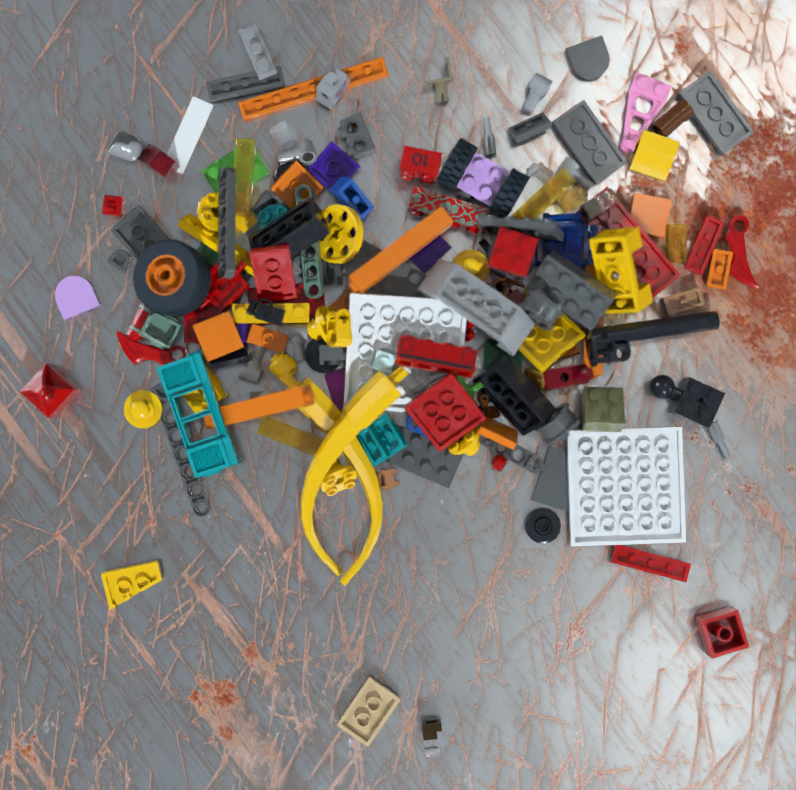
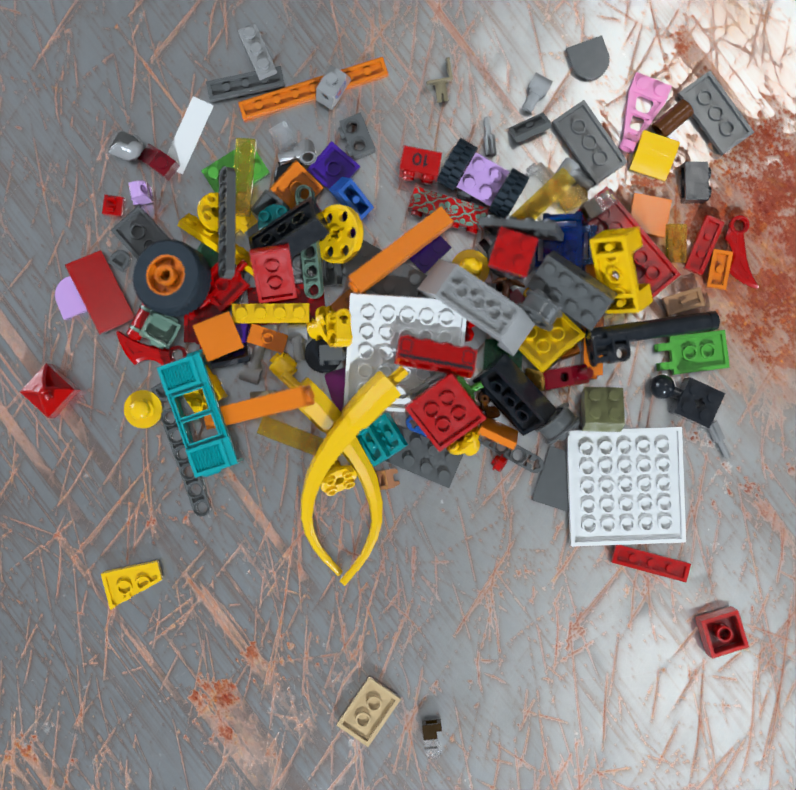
black piece [246,298,286,326] -> none
light aqua plate [372,349,396,374] -> none
black wheel [525,508,561,544] -> none
none -> red tile [65,250,135,335]
none -> lavender leg [128,181,154,206]
none -> bright green tile [654,330,730,375]
none -> brick [680,161,712,204]

